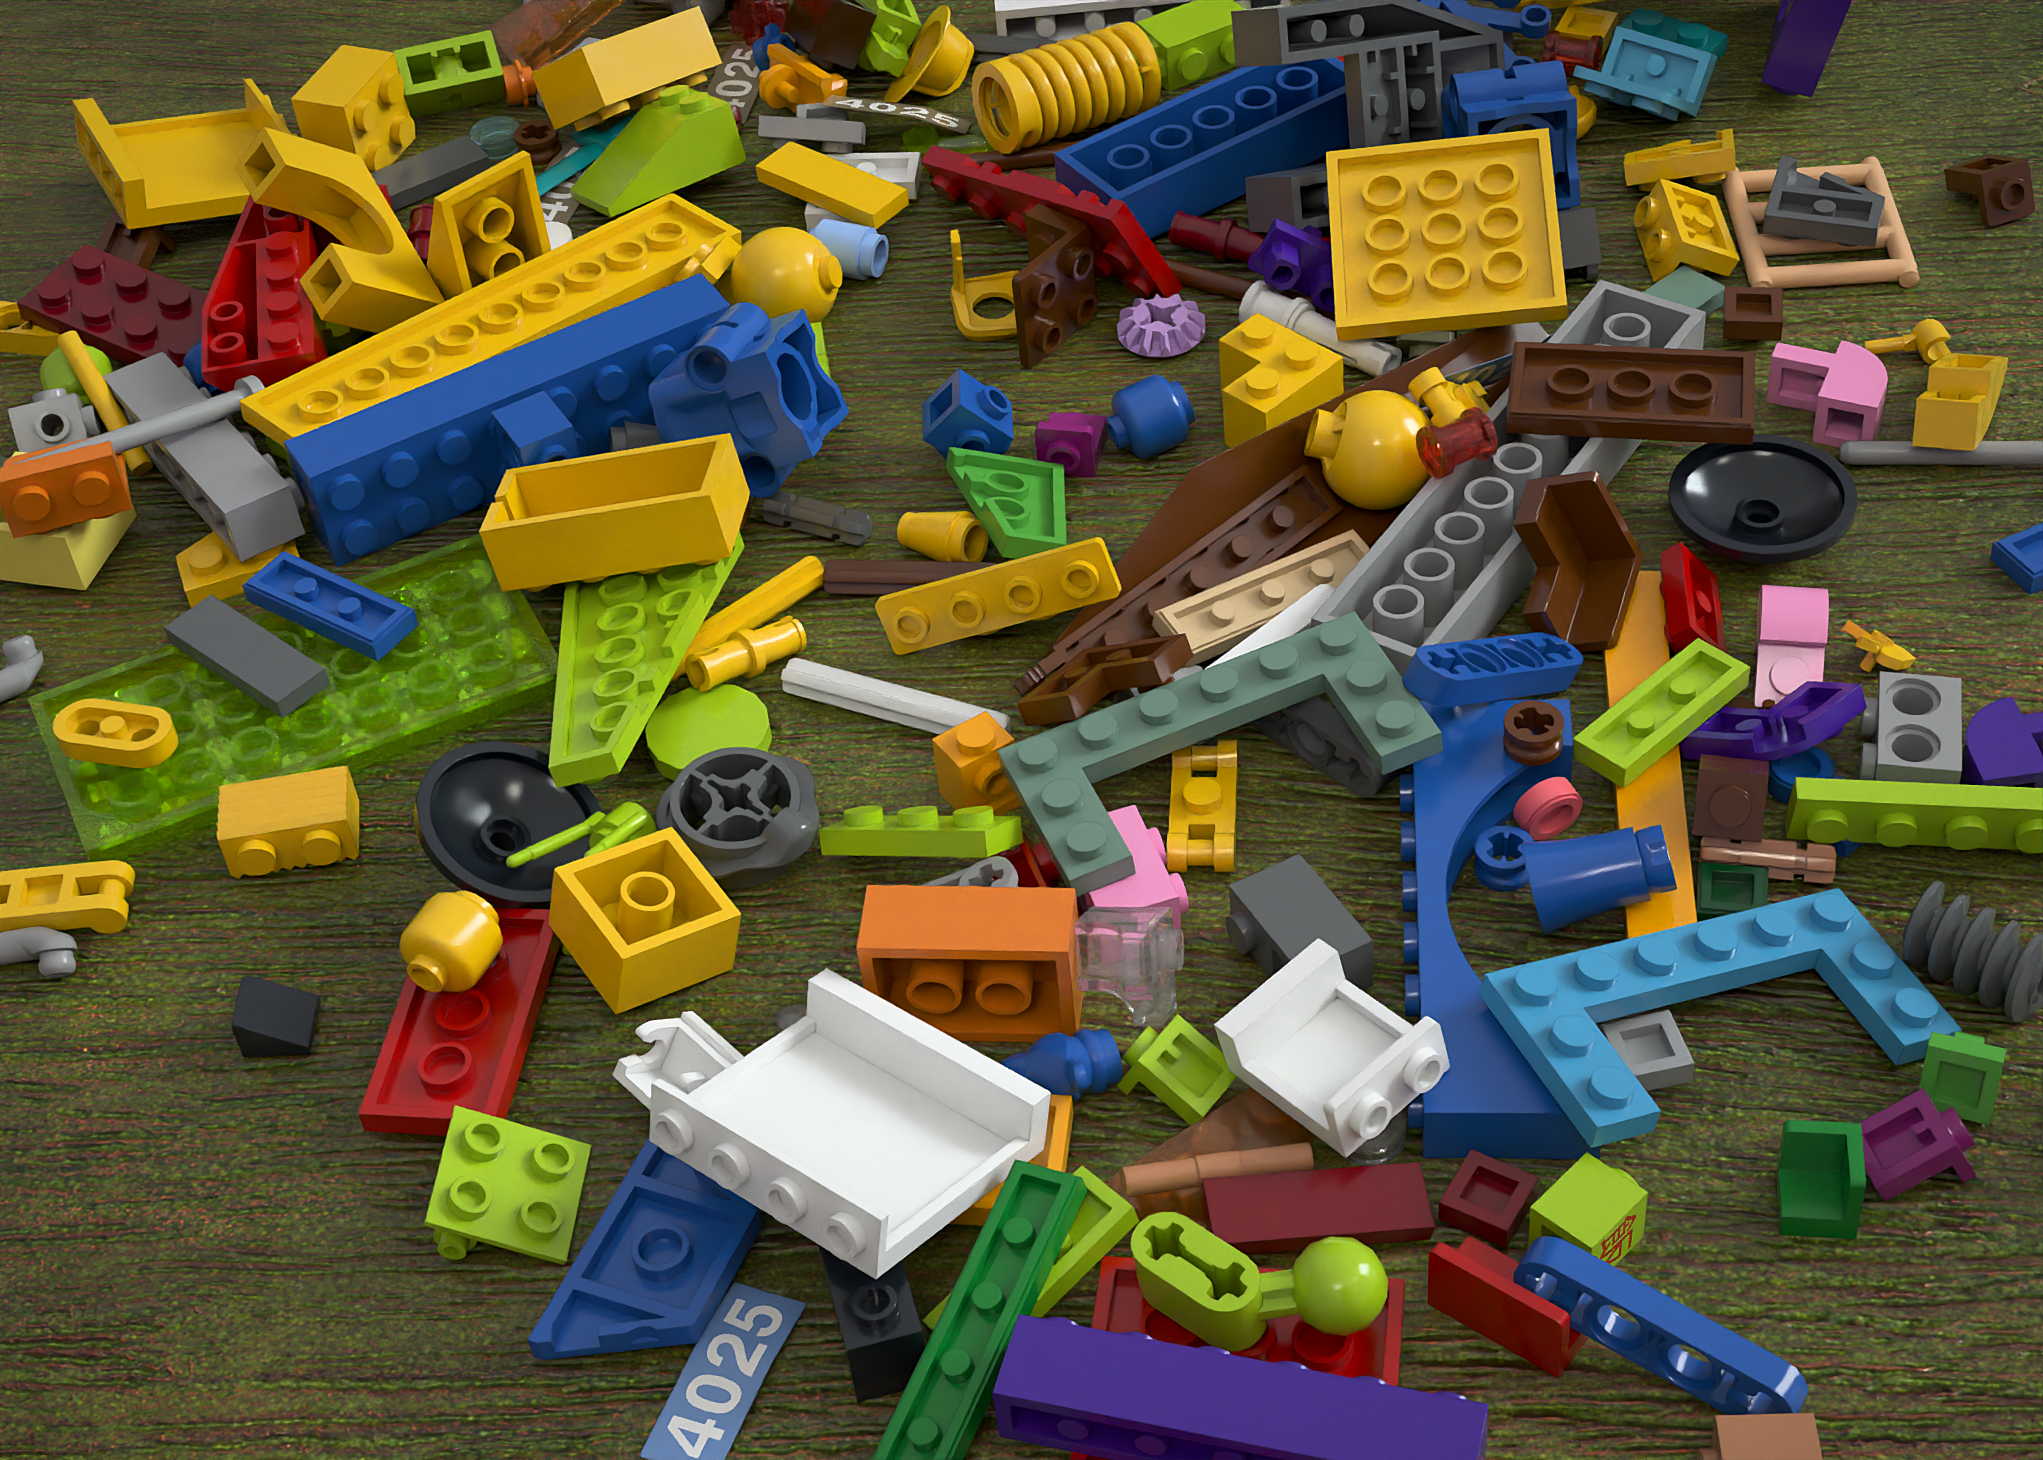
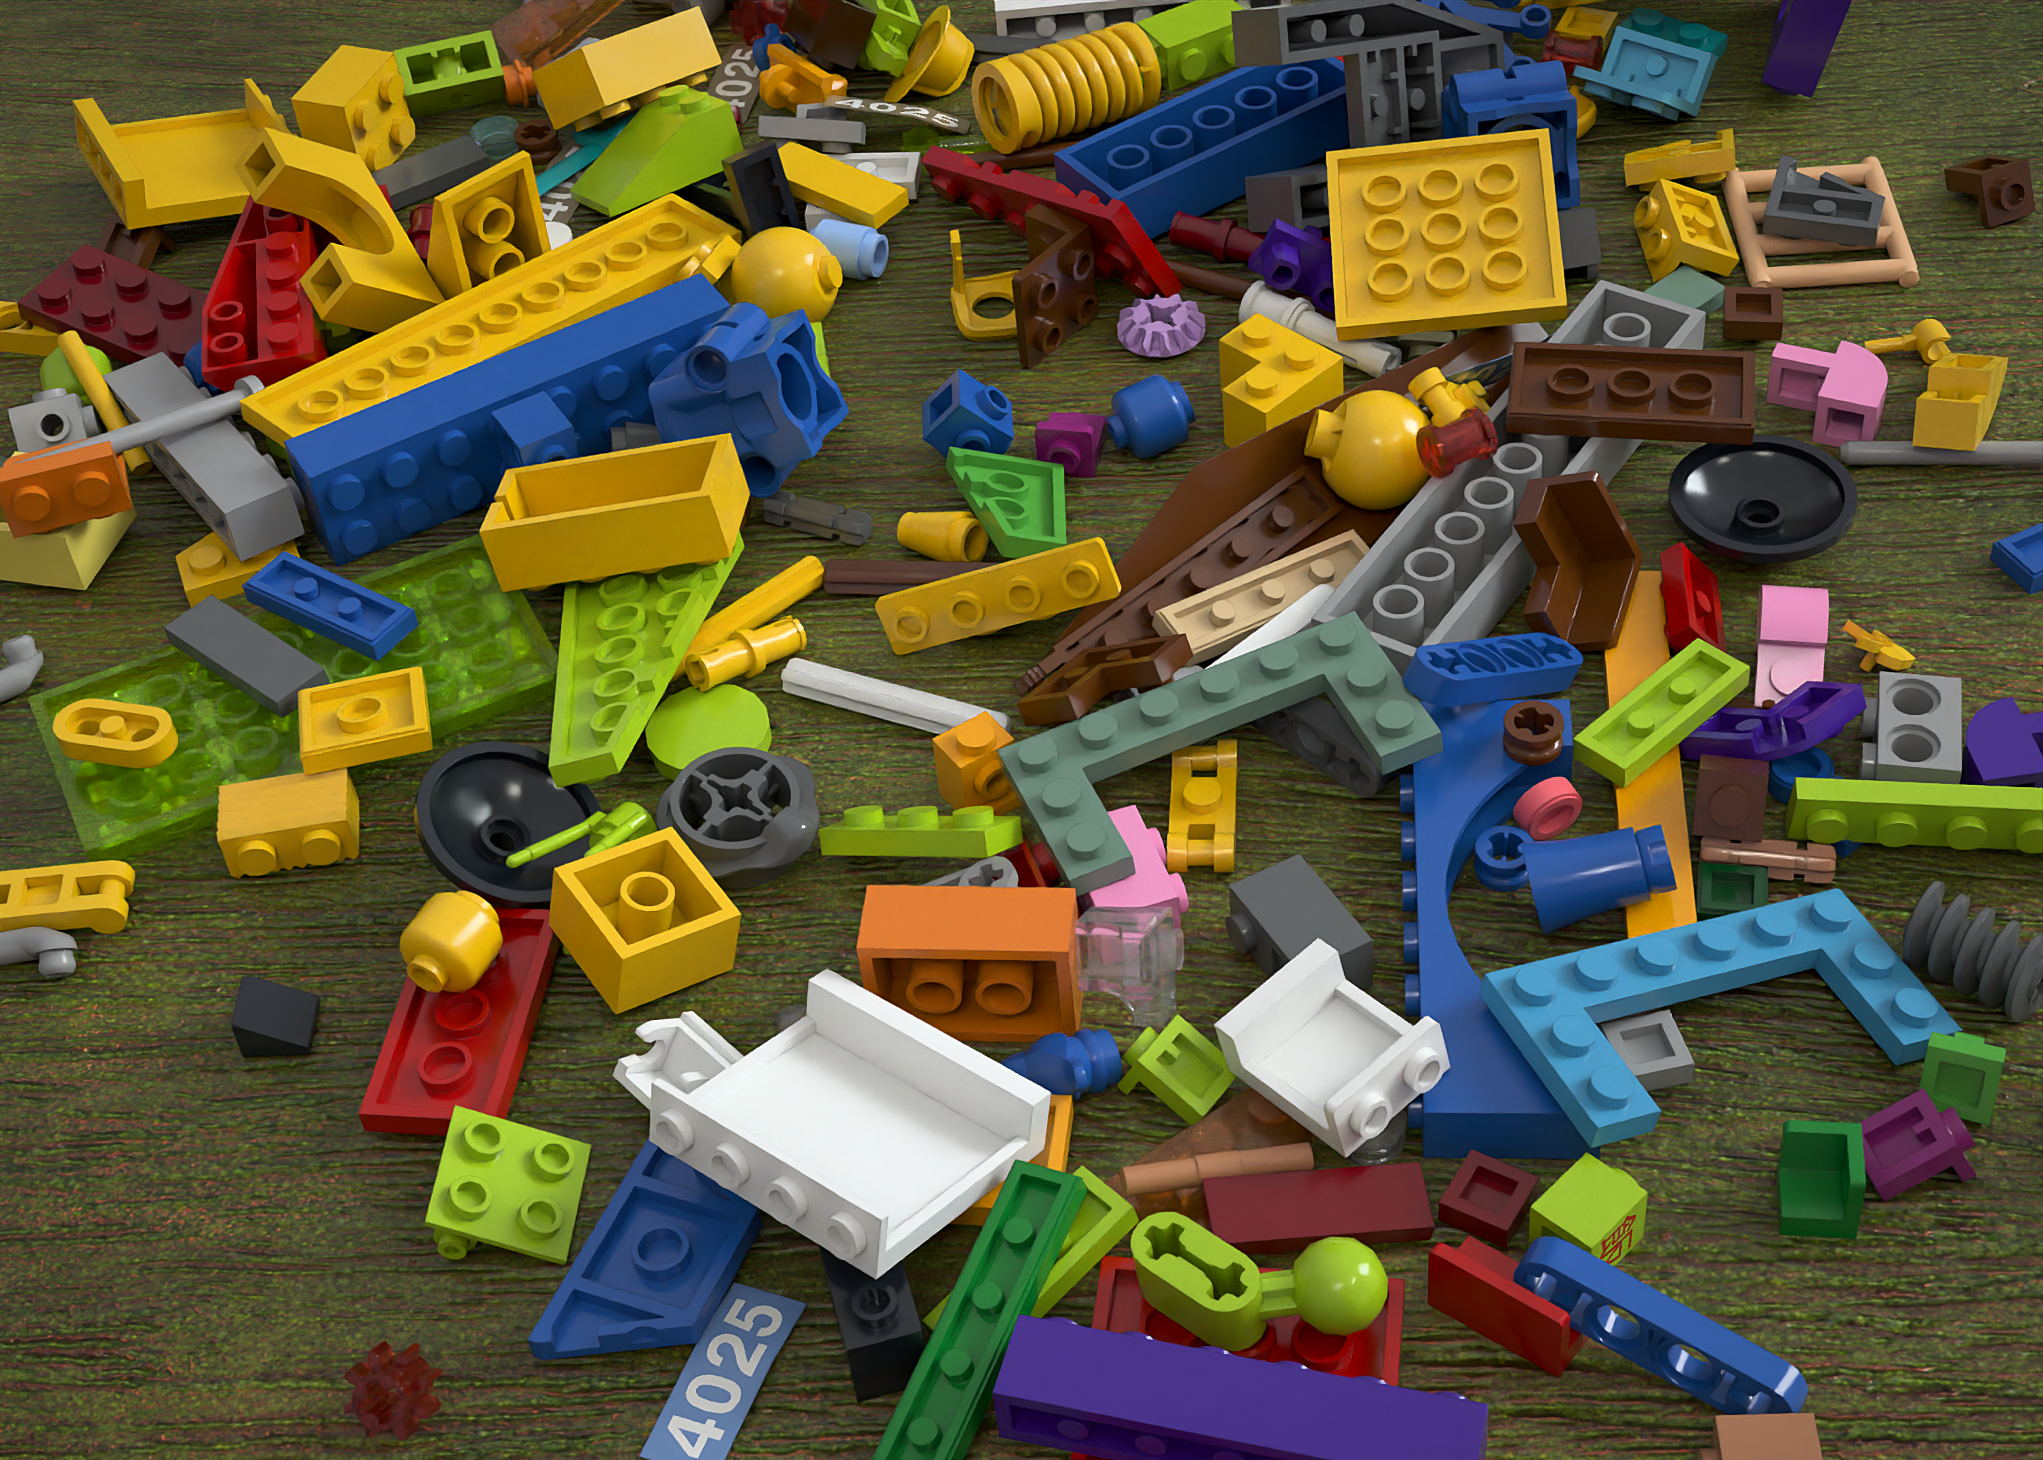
none -> yellow tile [298,666,433,776]
none -> clear red gear [344,1340,442,1441]
none -> black bracket [688,140,803,241]

